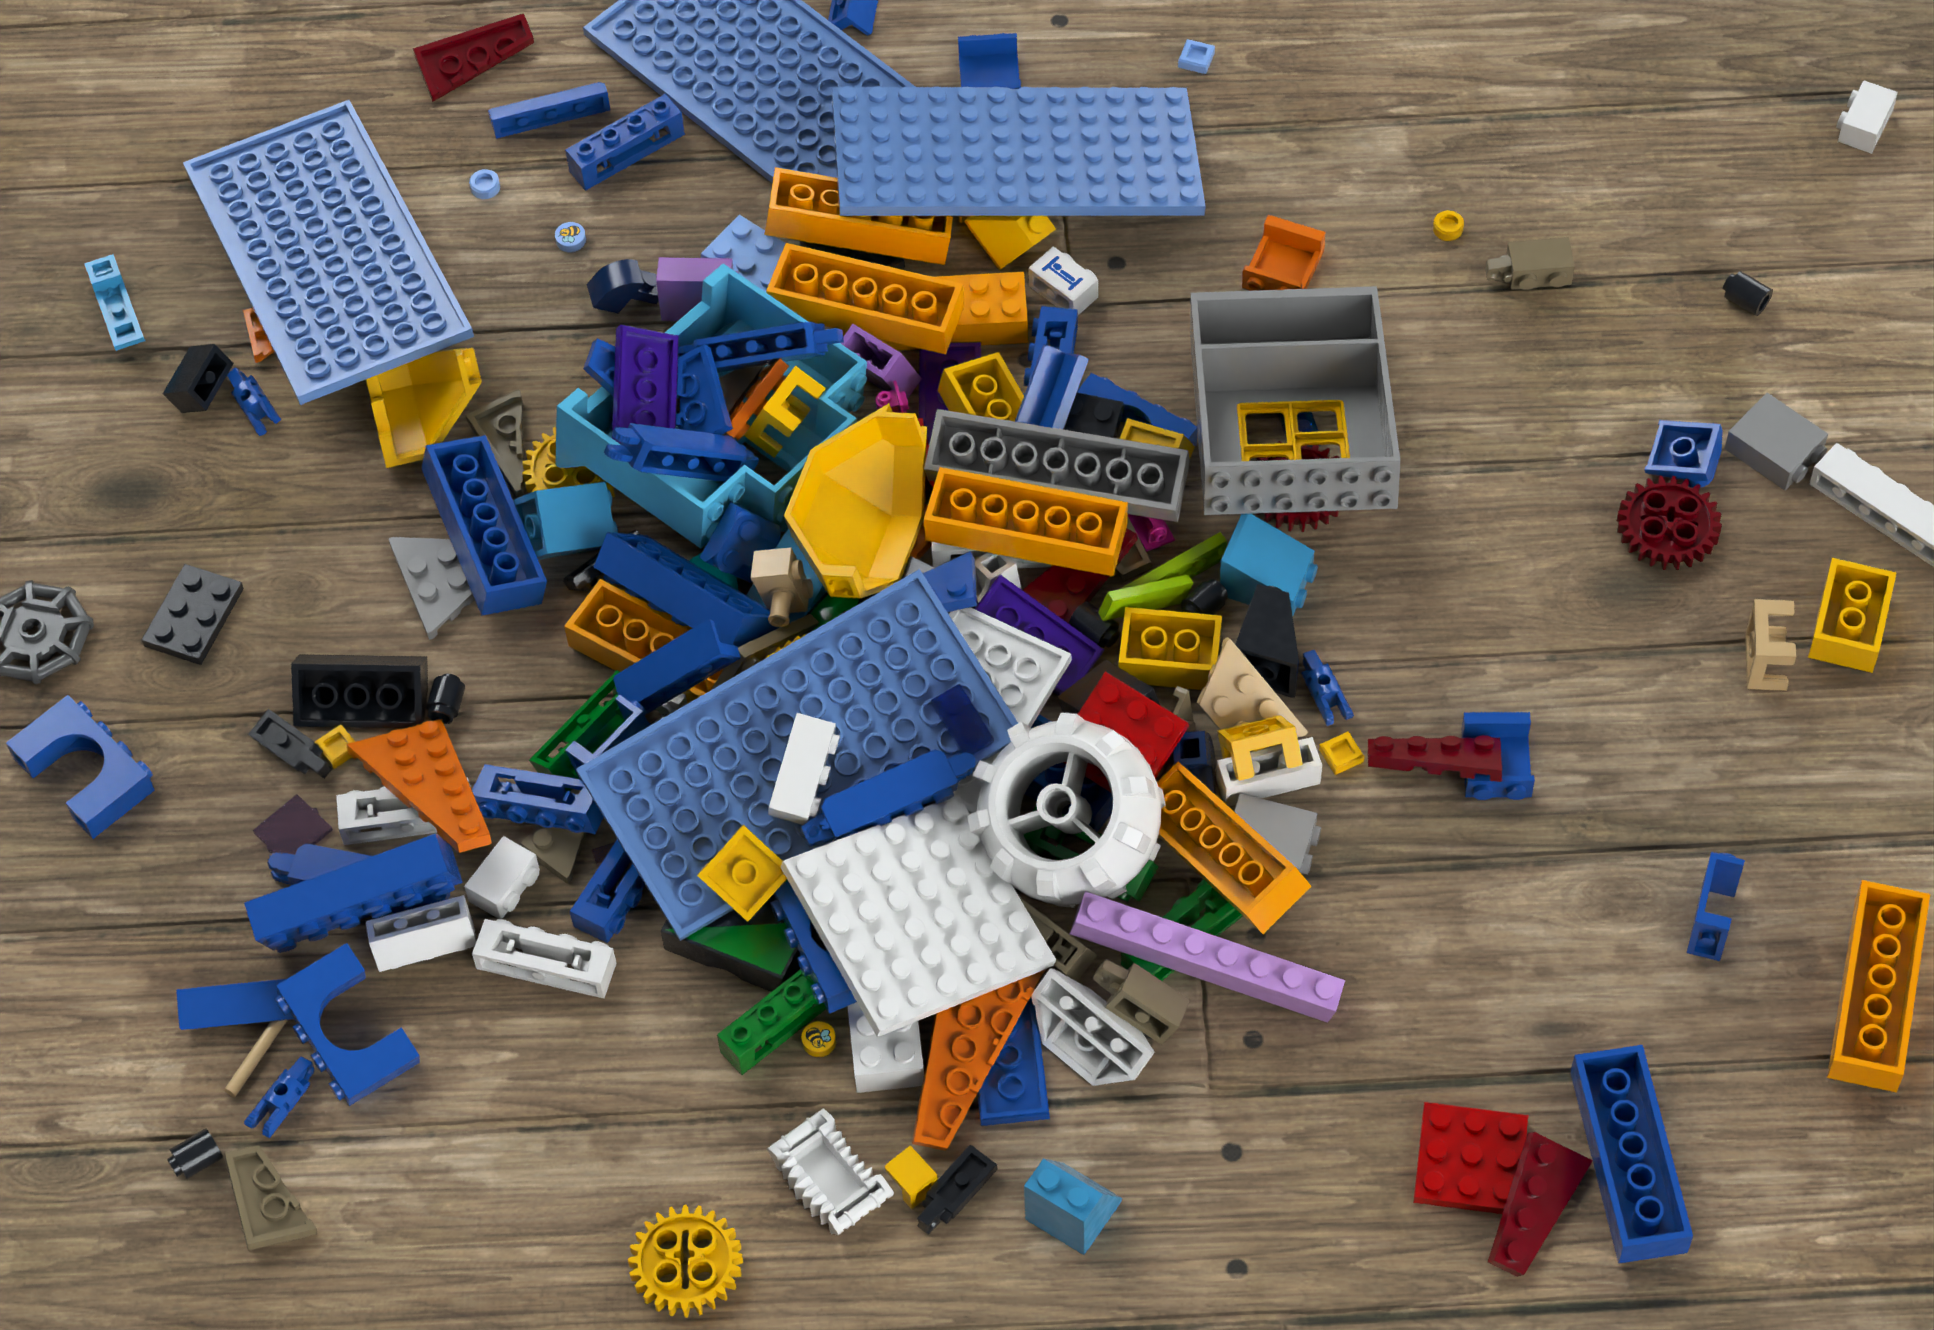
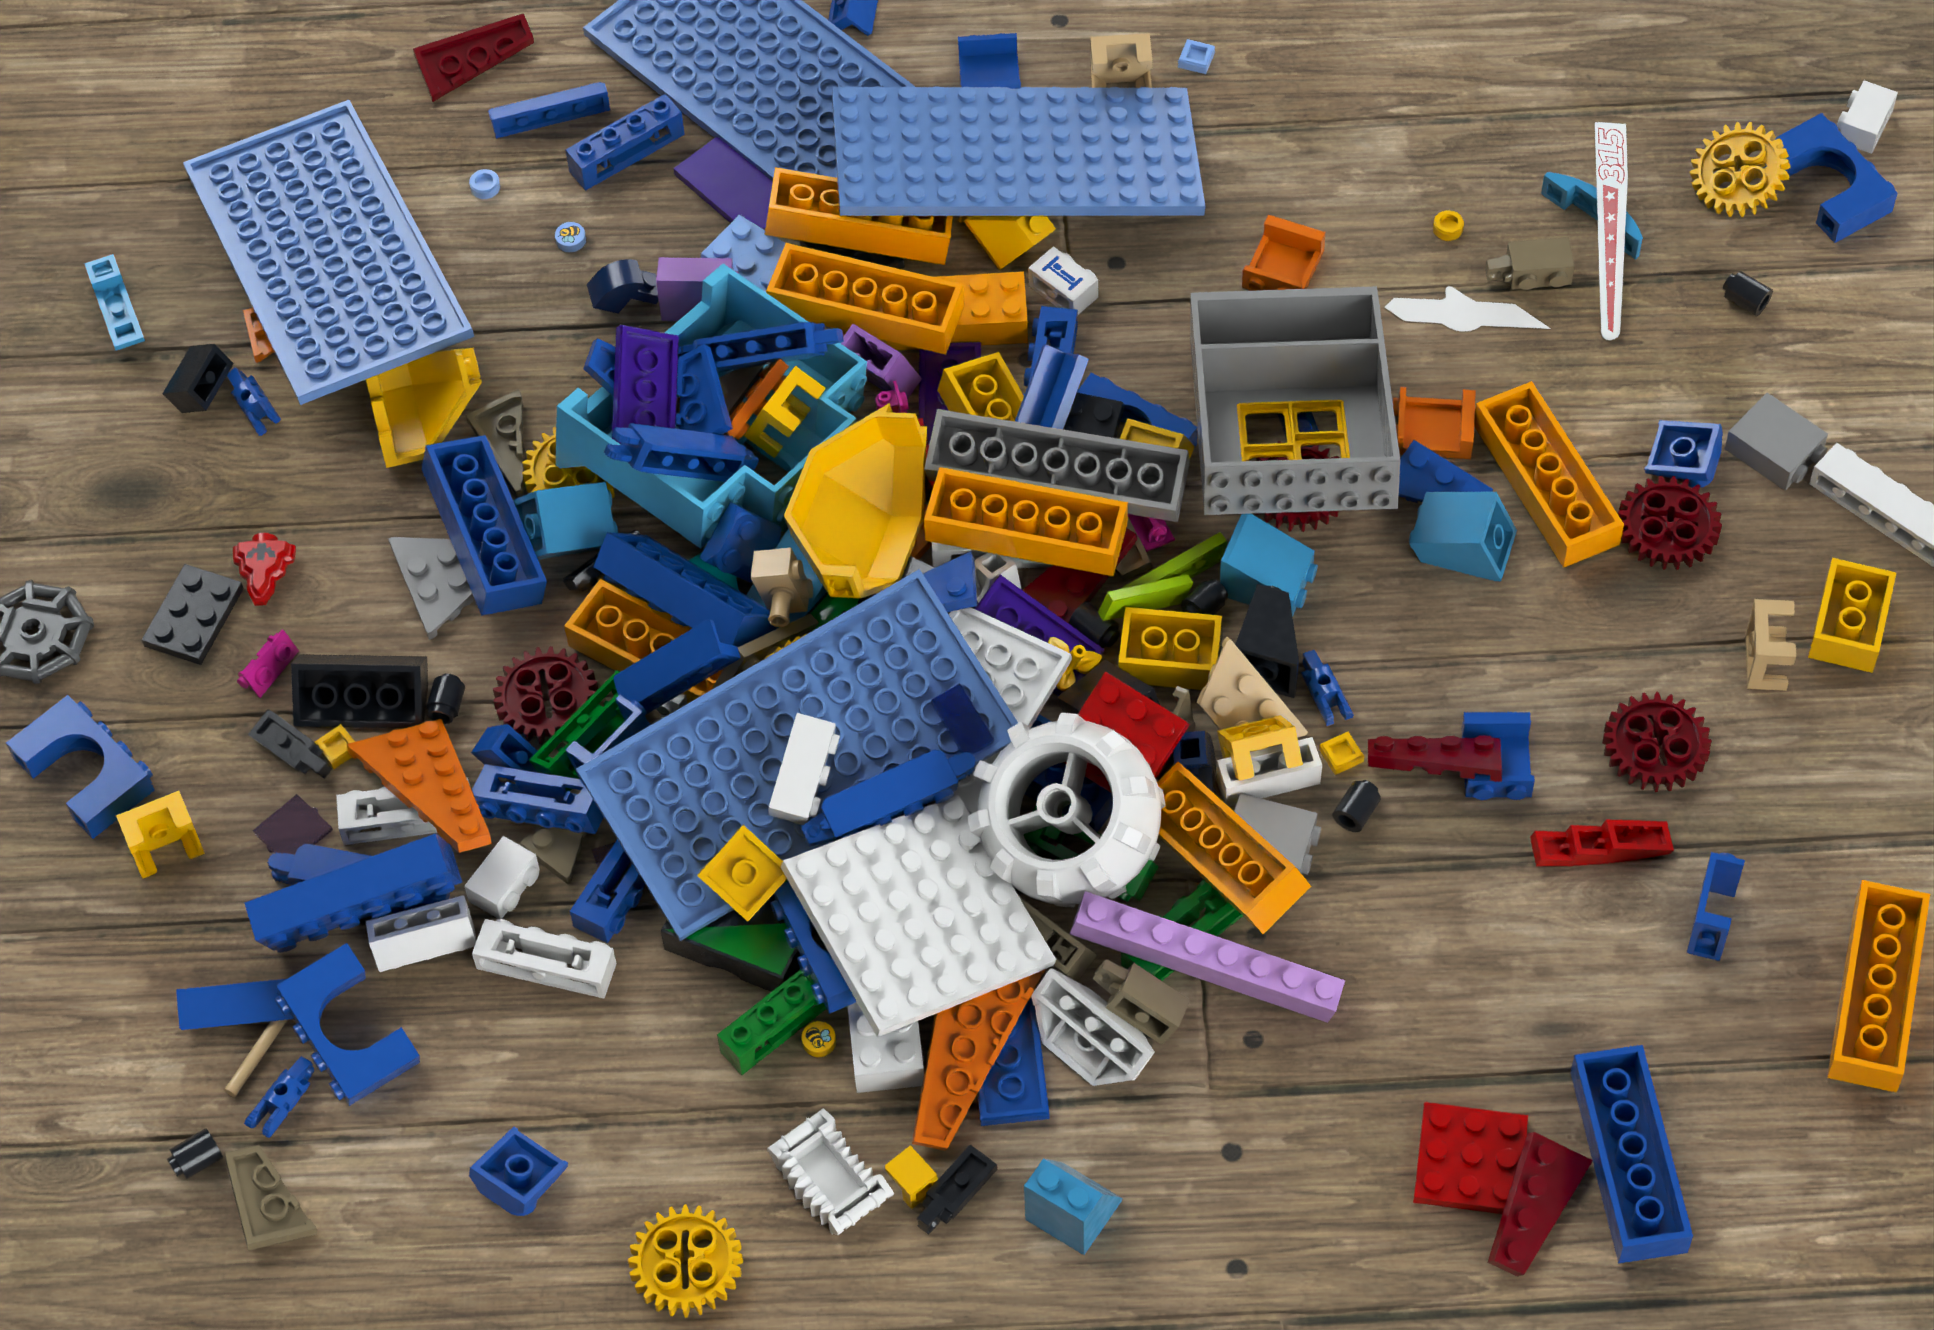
none -> yellow panel [116,791,205,879]
none -> red rock [233,533,297,606]
none -> dark pink hinge [237,629,299,698]
none -> blue slope [469,1126,568,1216]
none -> blue slope [471,724,537,782]
none -> dark red gear [493,646,599,744]
none -> dark purple tile [673,137,773,230]
none -> yellow plant [1048,637,1102,691]
none -> tan panel [1090,33,1152,88]
none -> black brick [1332,780,1381,832]
none -> white sticker [1384,286,1551,332]
none -> orange panel [1393,387,1476,460]
none -> blue wing [1398,440,1493,503]
none -> dark azure slope [1409,492,1517,581]
none -> light orange brick [1474,381,1624,568]
none -> red slope [1530,819,1674,866]
none -> dark azure slope [1541,172,1643,260]
none -> sticker [1595,122,1628,340]
none -> dark red gear [1602,692,1712,792]
none -> yellow gear [1690,122,1791,217]
none -> blue arch [1764,113,1898,243]

